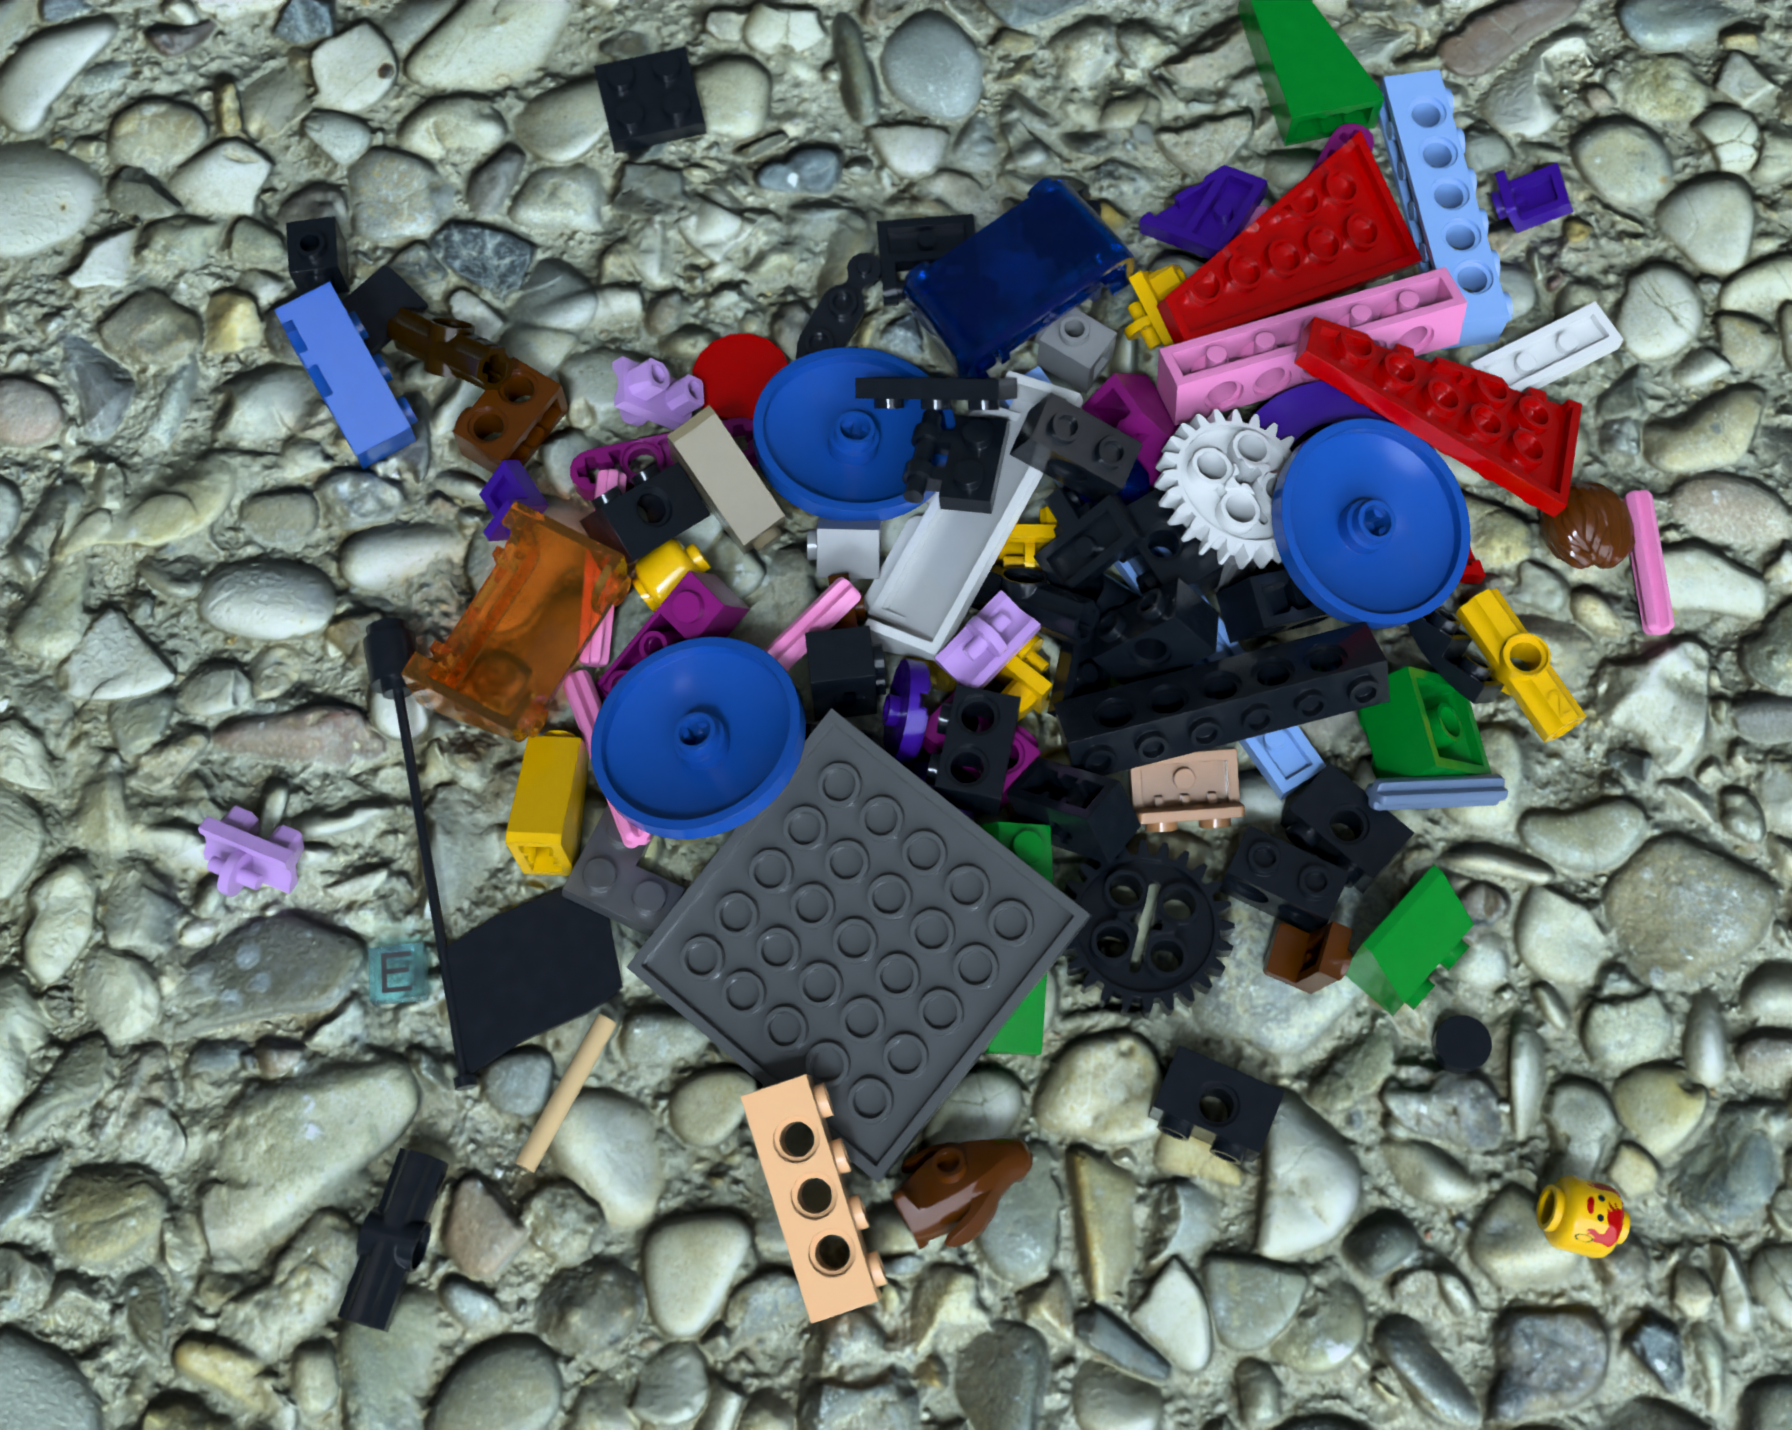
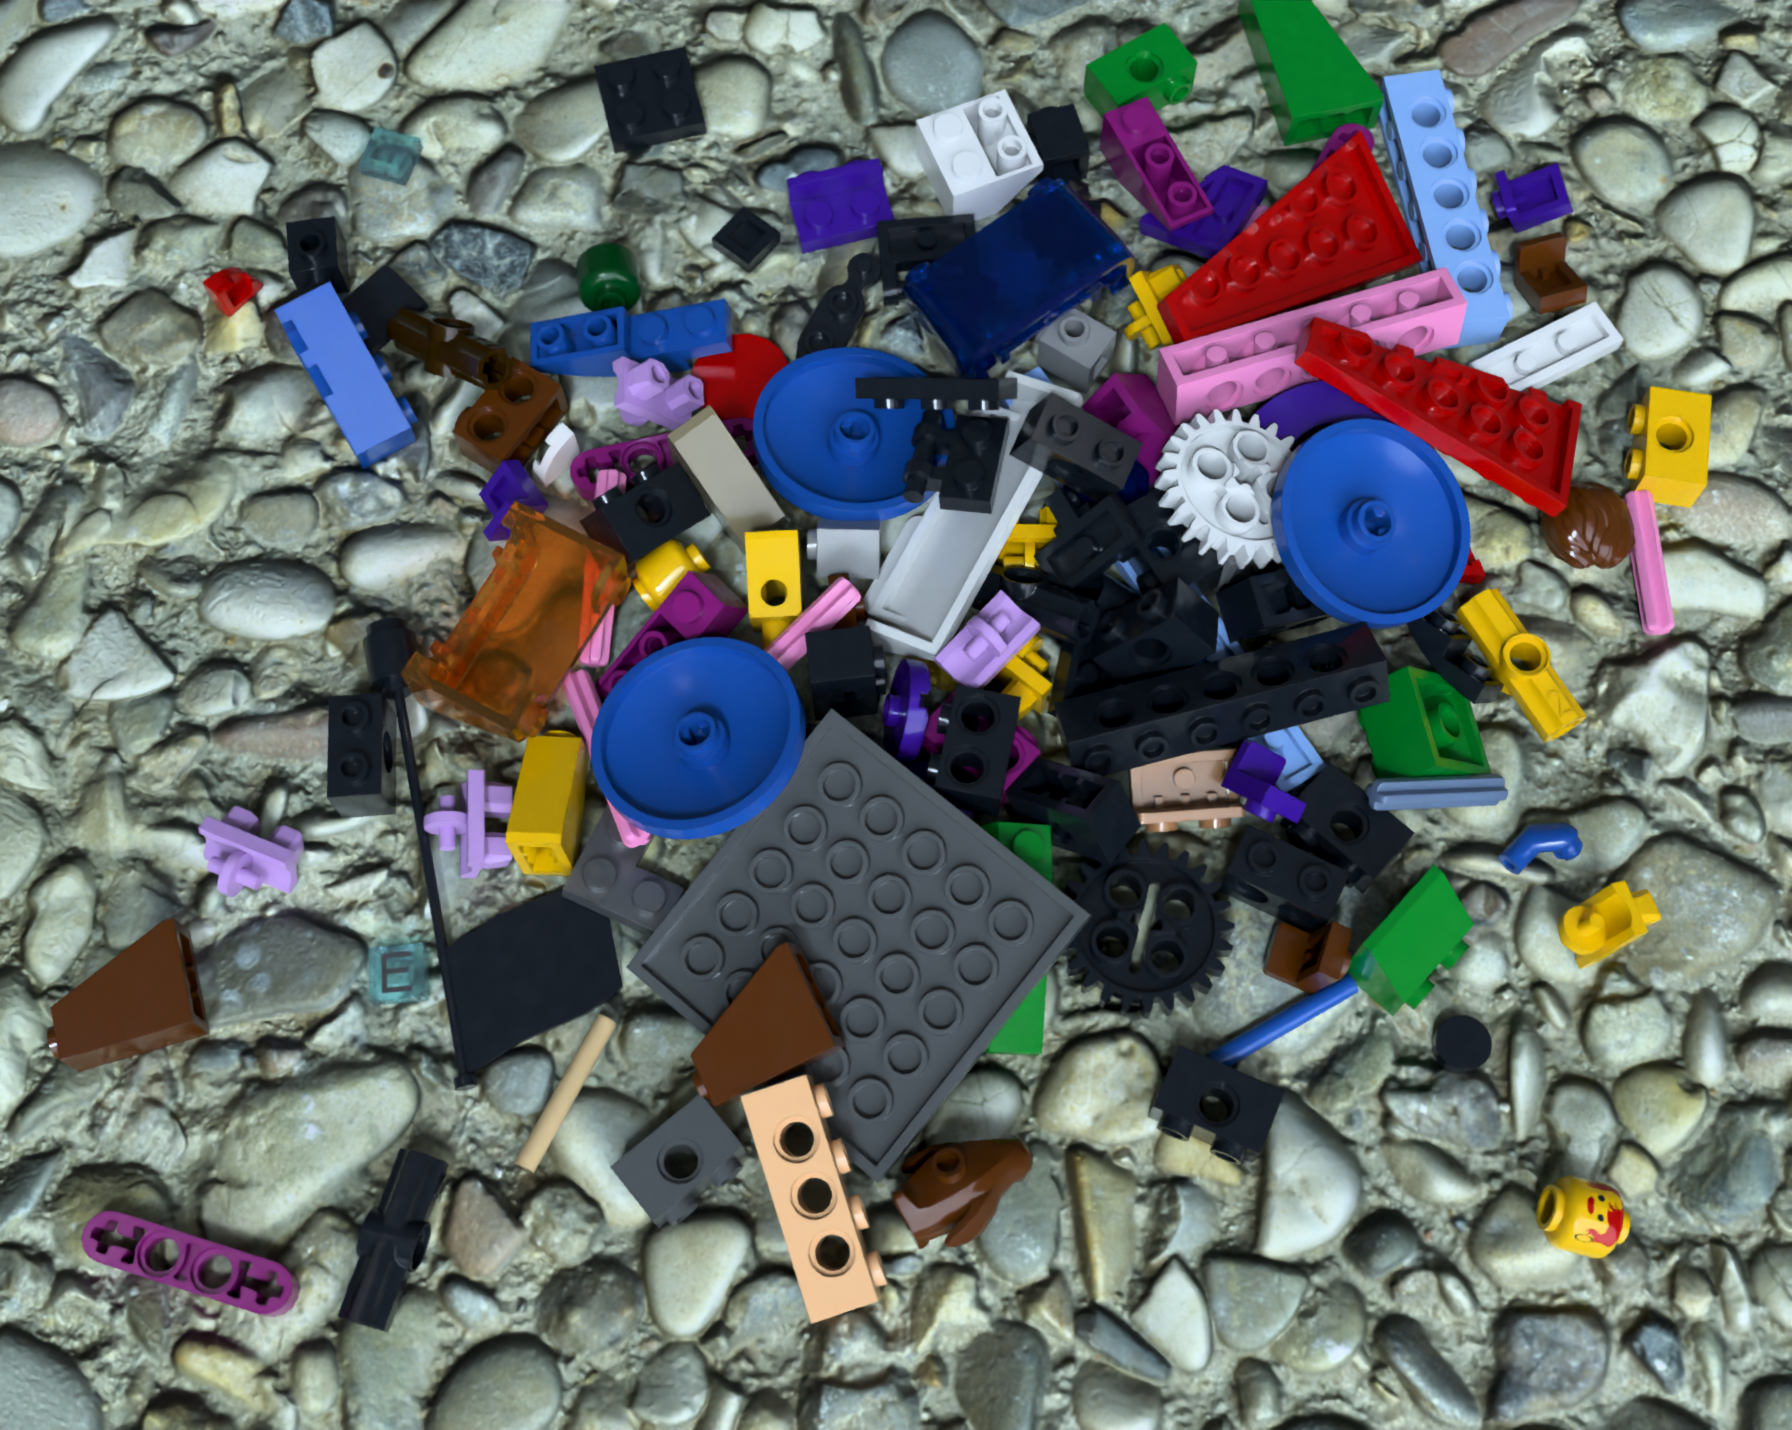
none -> reddish brown slope [47,918,210,1072]
none -> magenta beam [81,1211,300,1317]
none -> red tile [202,267,263,318]
none -> black brick [327,693,397,818]
none -> clear light blue tile [358,127,423,186]
none -> lavender hips [424,769,513,879]
none -> blue slope [530,298,733,377]
none -> white tile [532,422,580,488]
none -> dark green head [576,242,641,312]
none -> dark grey brick [610,1094,747,1228]
none -> reddish brown slope [690,942,847,1107]
none -> black tile [712,206,781,274]
none -> yellow torso [745,530,804,650]
none -> dark purple bracket [786,158,894,254]
none -> white slope [916,89,1044,222]
none -> black brick [1026,103,1090,189]
none -> green brick [1083,23,1197,119]
none -> magenta slope [1099,96,1214,231]
none -> blue bar [1206,973,1358,1067]
none -> dark purple bracket [1221,739,1307,823]
none -> blue arm [1498,822,1583,874]
none -> reddish brown bracket [1513,232,1588,314]
none -> yellow hips [1557,880,1661,969]
none -> yellow brick [1624,386,1712,508]

